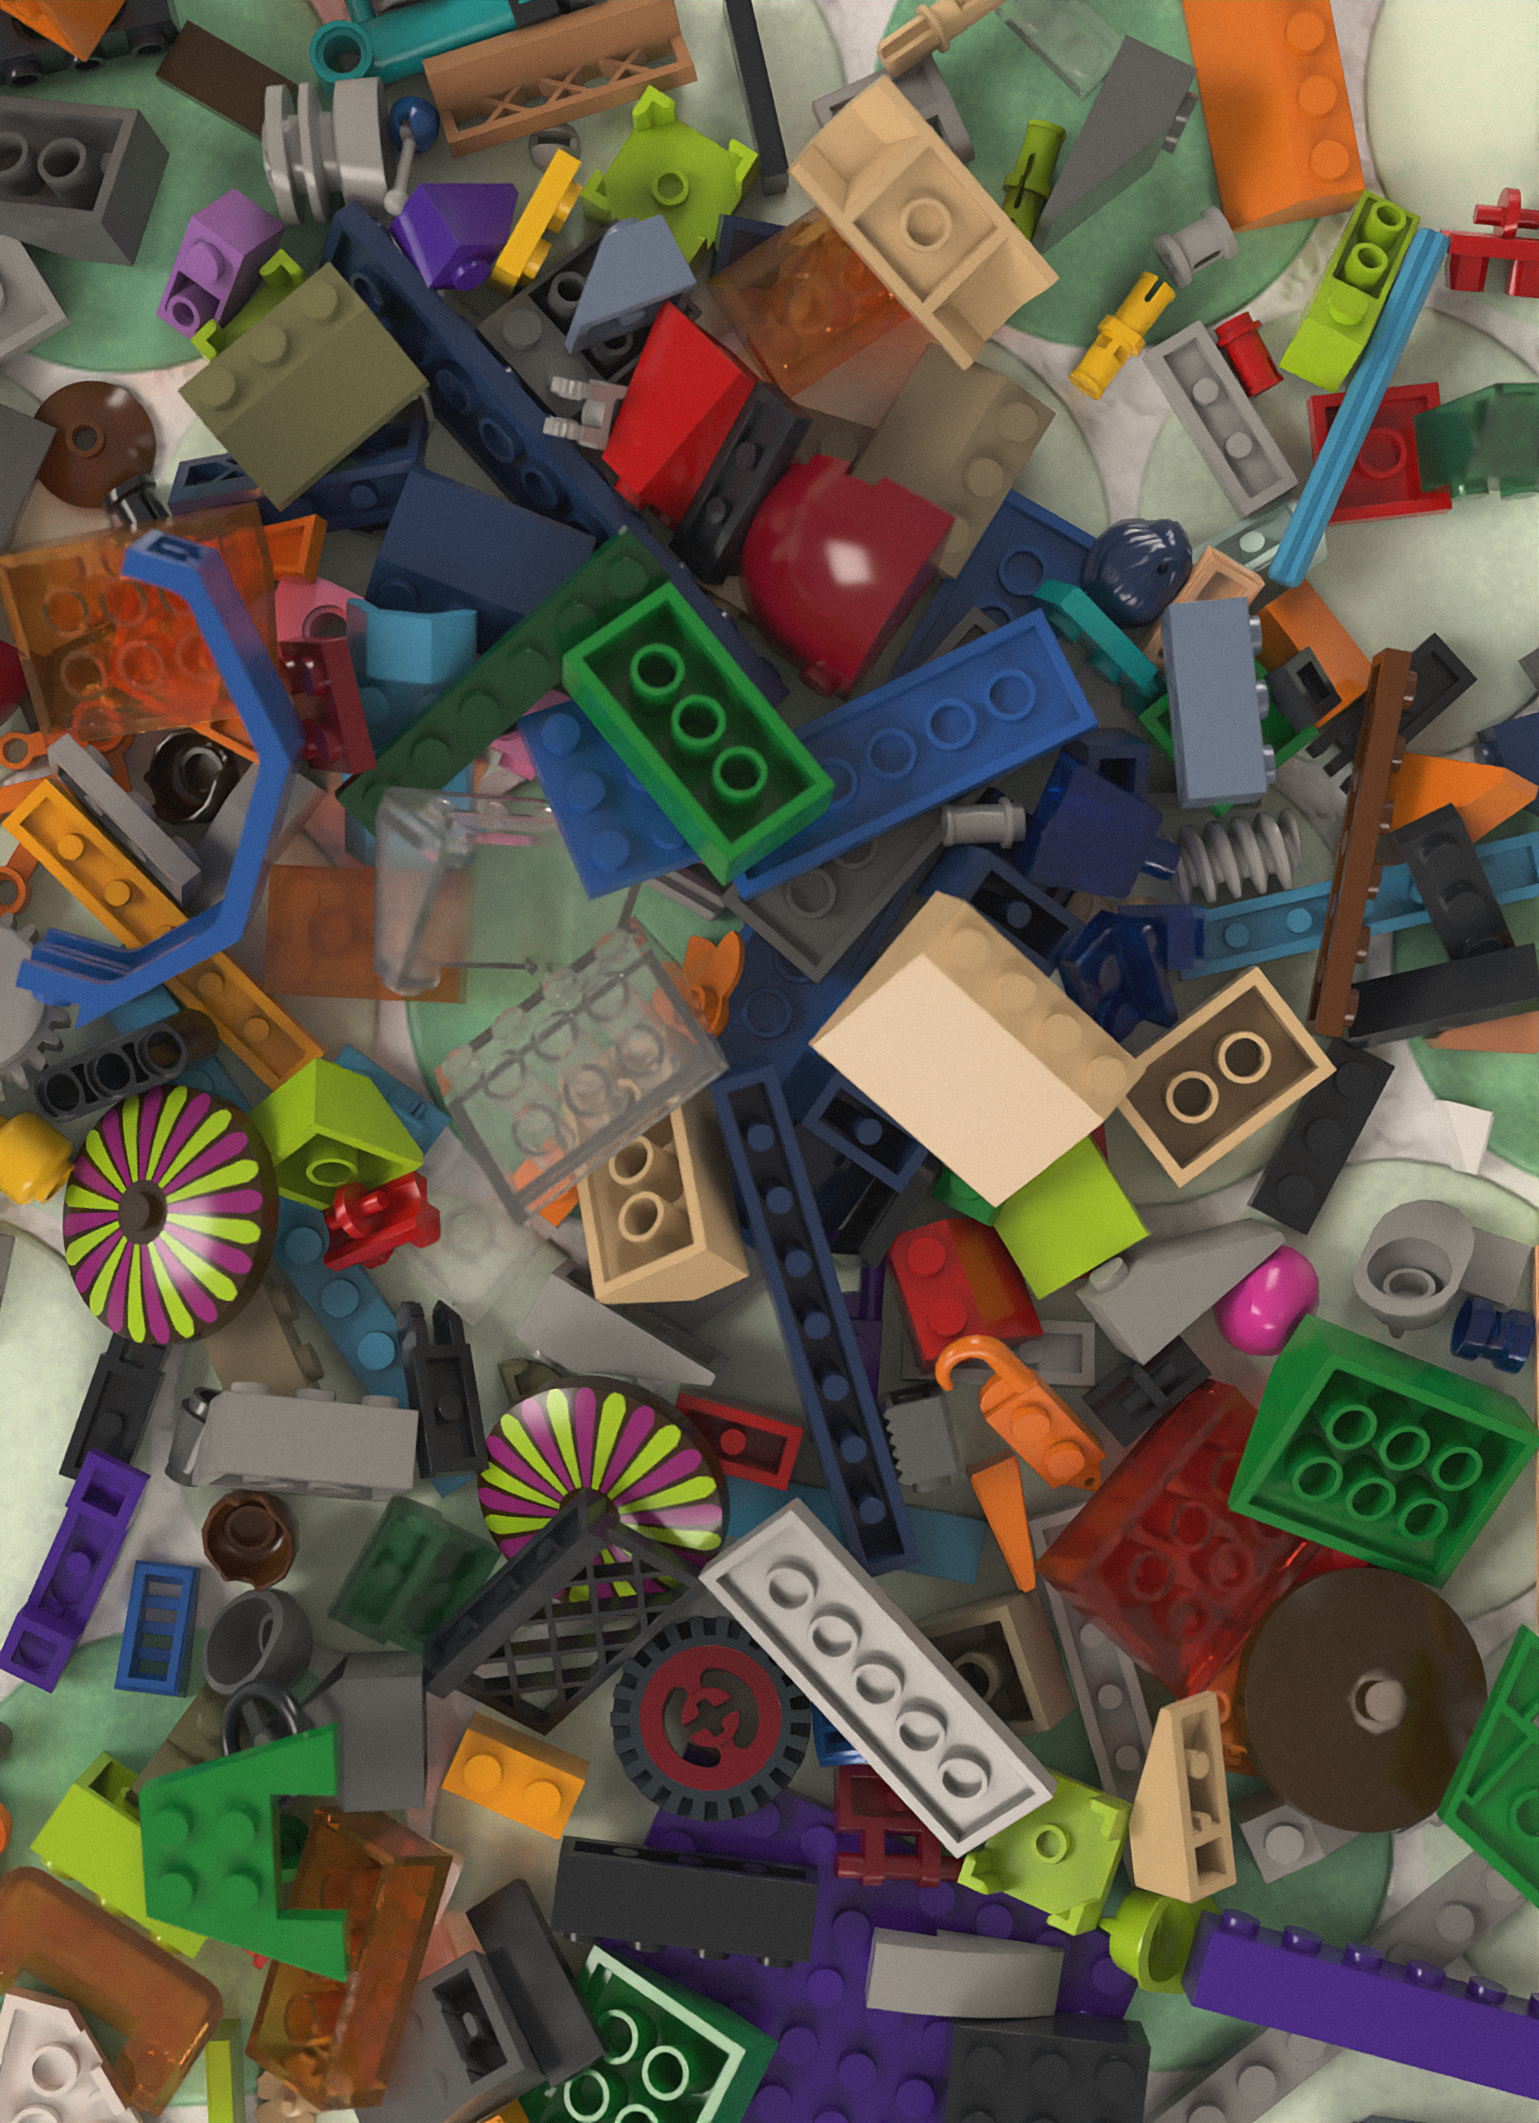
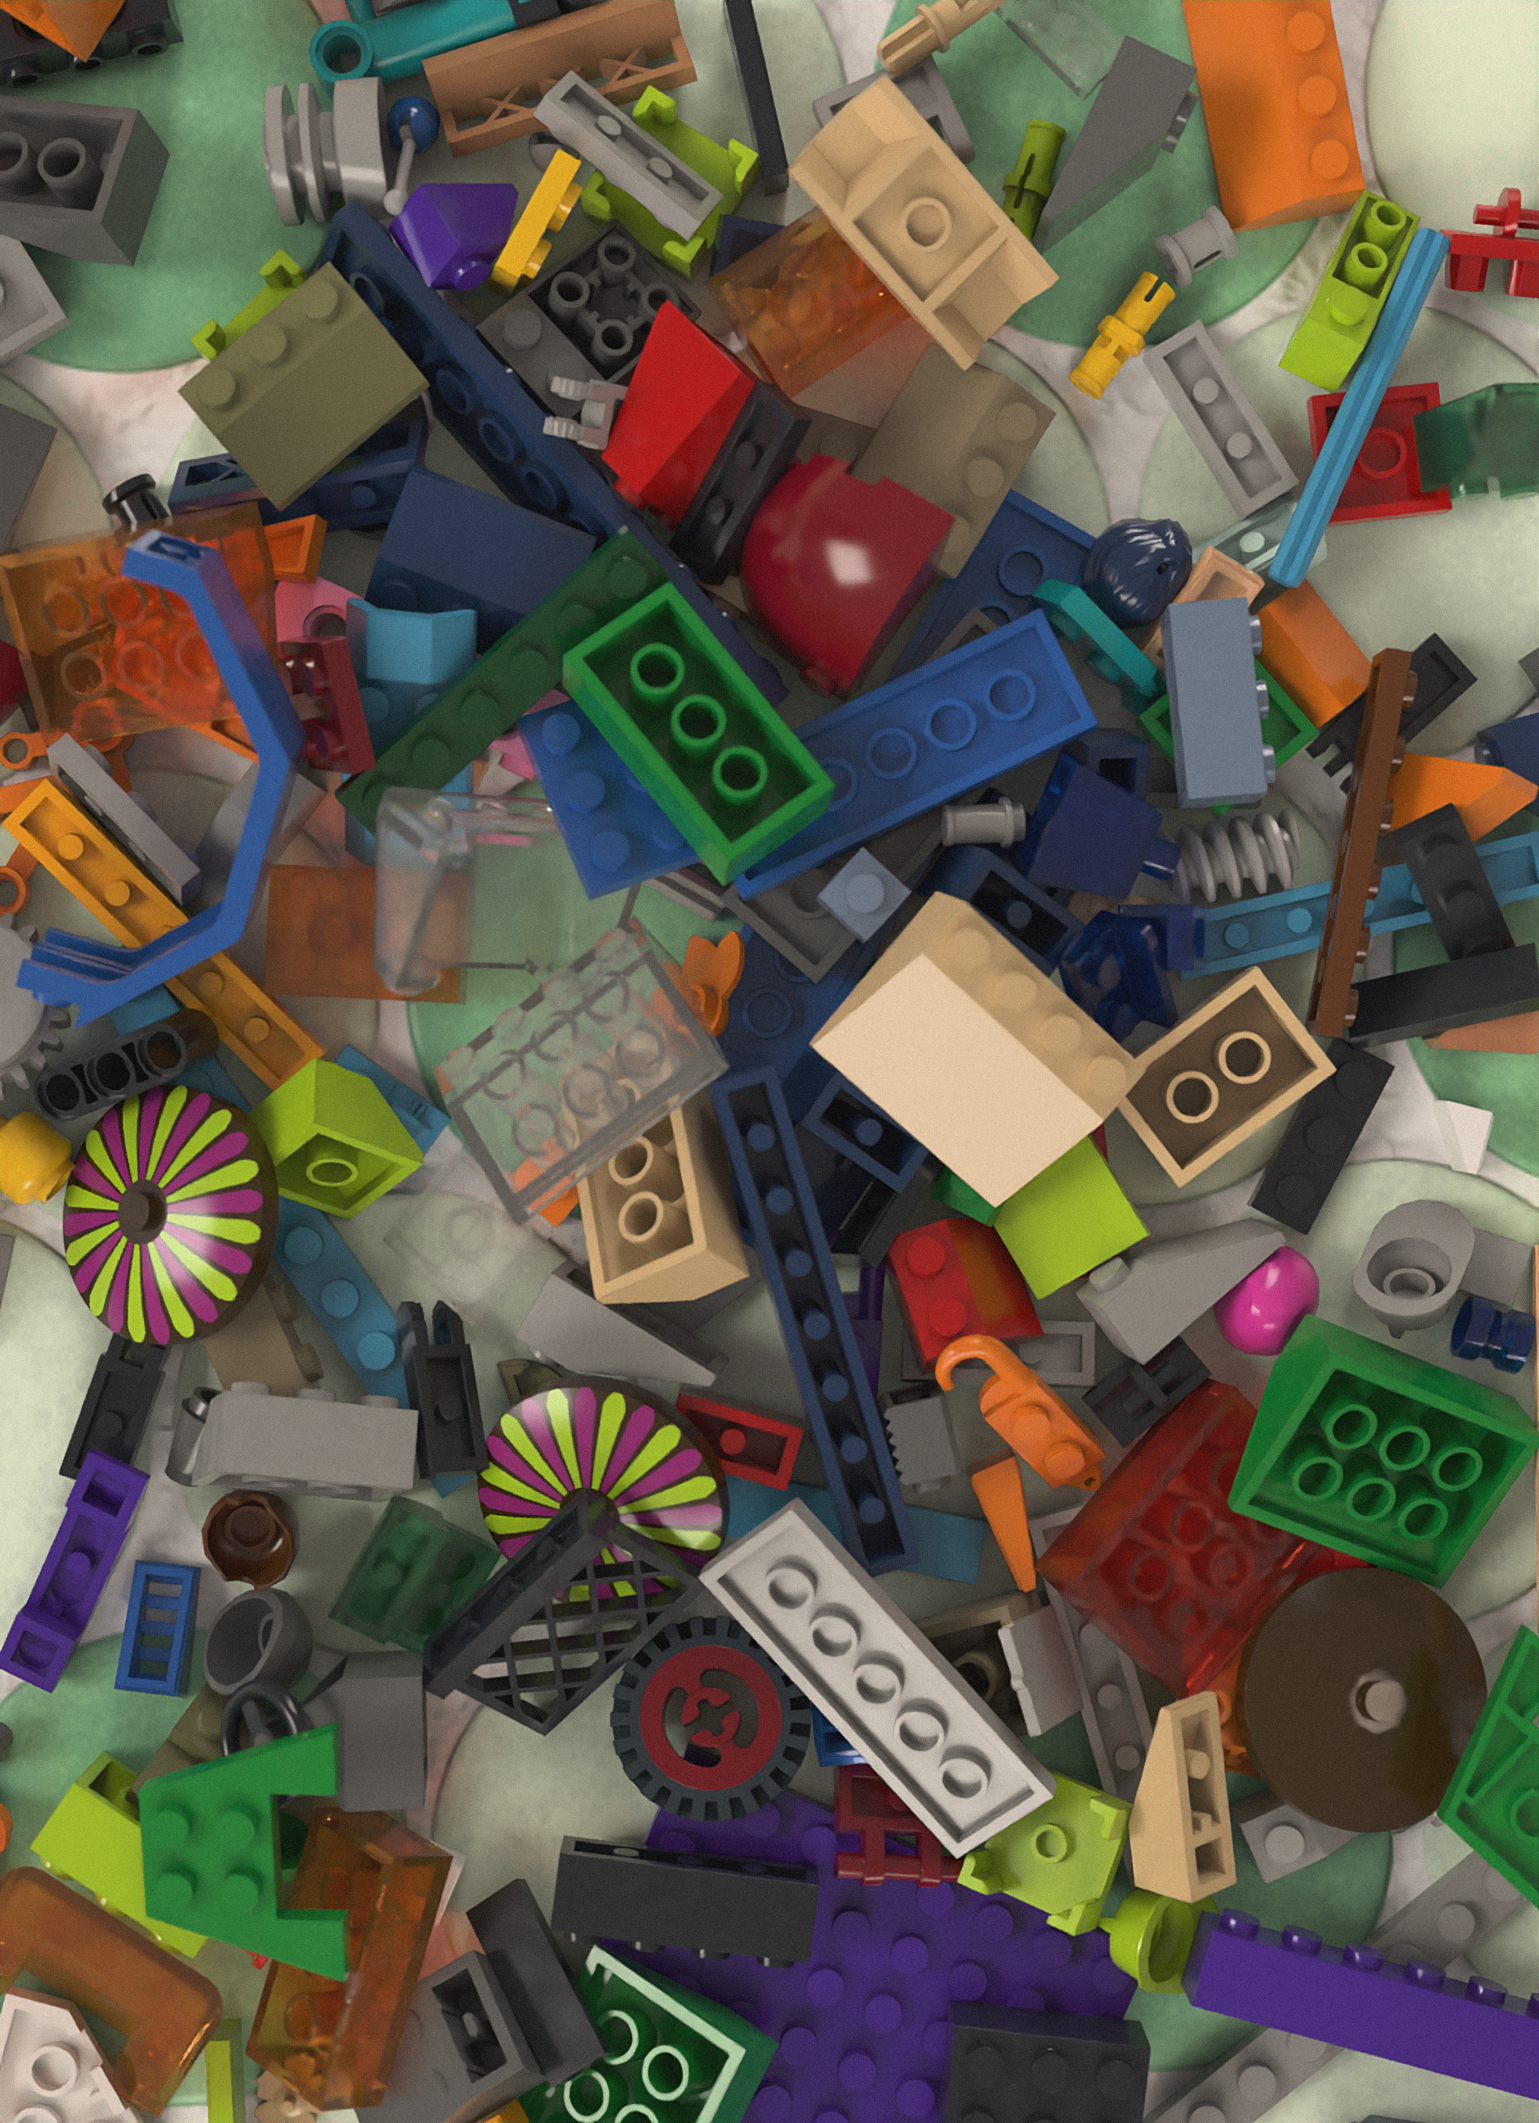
reddish brown dish [34,381,157,509] -> none
dark brown hair [143,727,240,826] -> none
dark brown tile [155,20,299,142] -> none
medium lavender slope [156,188,286,339] -> none
red hips [324,1171,441,1272] -> none
light orange brick [441,1711,590,1840] -> none
sand blue slope [564,214,697,355] -> none
light grey slope [865,1927,1064,2018] -> none
red pin [1214,312,1284,399] -> none
black plate [1263,646,1342,733] -> none
none -> light grey plate [533,70,724,241]
none -> sand blue brick [817,847,911,944]
none -> light grey piece [998,1604,1084,1737]

